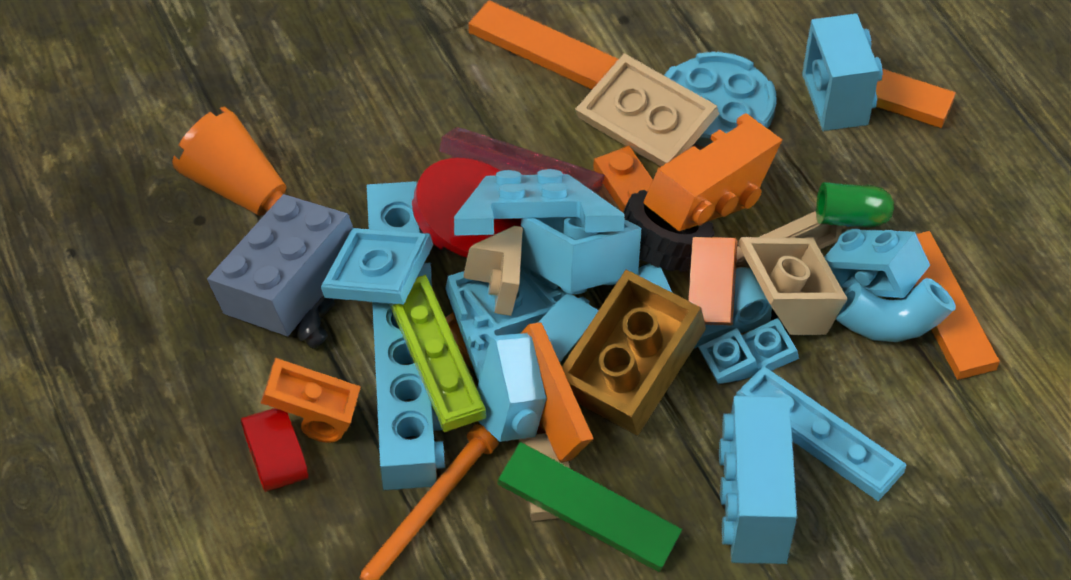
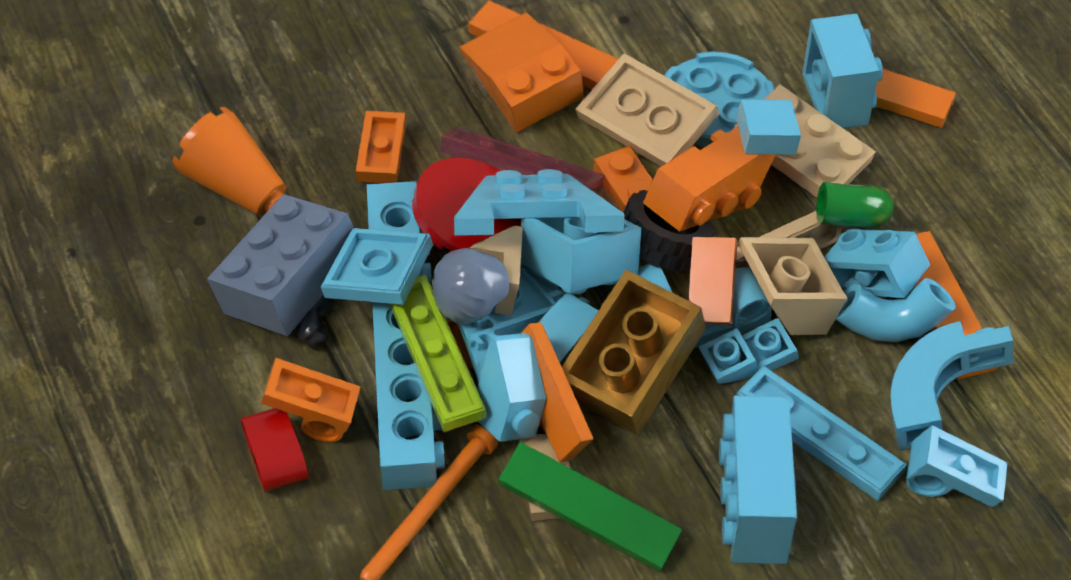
none -> orange plate [356,111,406,183]
none -> sand blue hair [432,248,509,324]
none -> orange slope [459,12,584,133]
none -> tan plate [734,84,876,197]
none -> medium azure piece [736,99,801,155]
none -> medium azure arch [891,321,1014,451]
none -> medium azure plate [906,425,1007,507]

